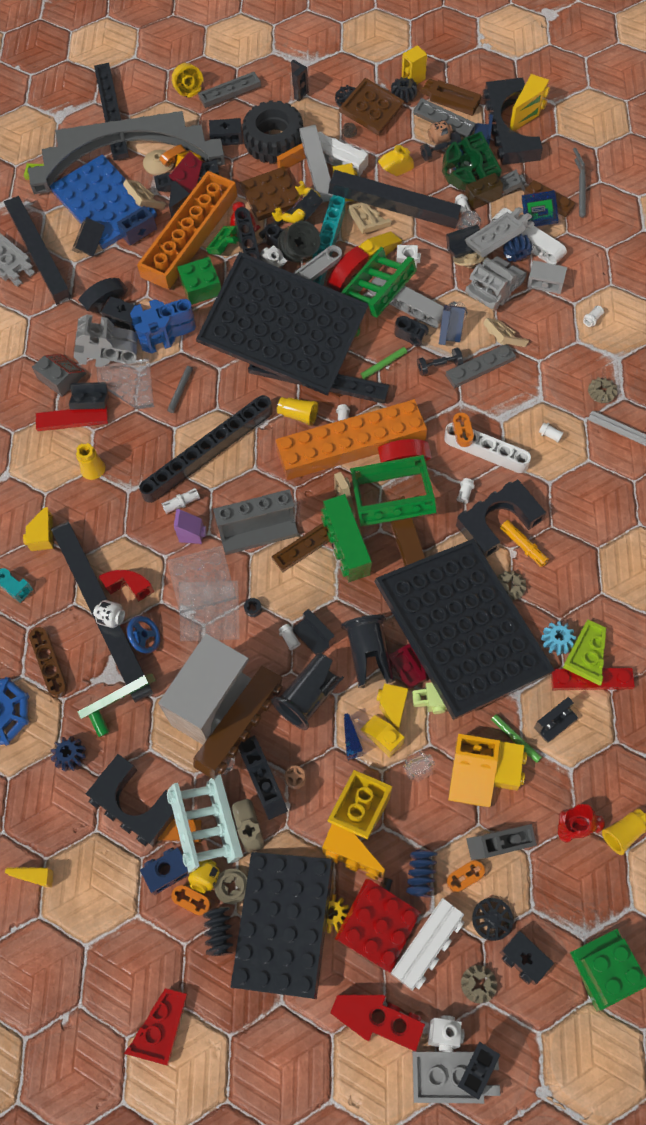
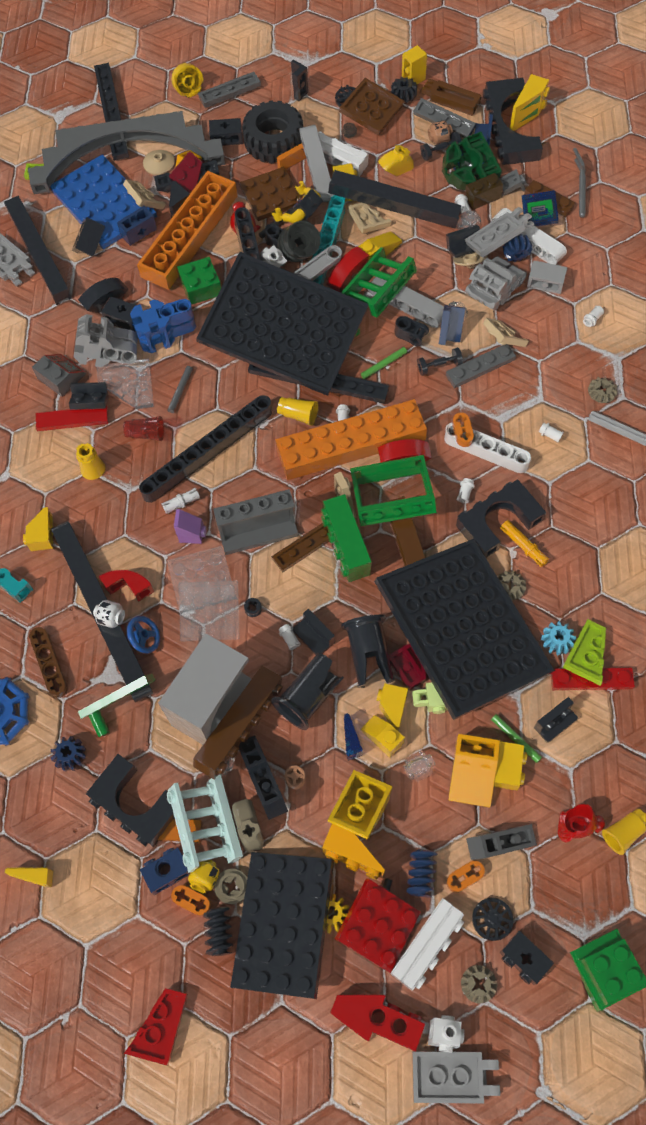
orange beam [159,144,187,167] -> none
green plate [206,226,238,255] -> none
white brick [397,245,421,268] -> none
black brick [457,1042,501,1100] -> none
none -> clear red plant [123,416,164,441]

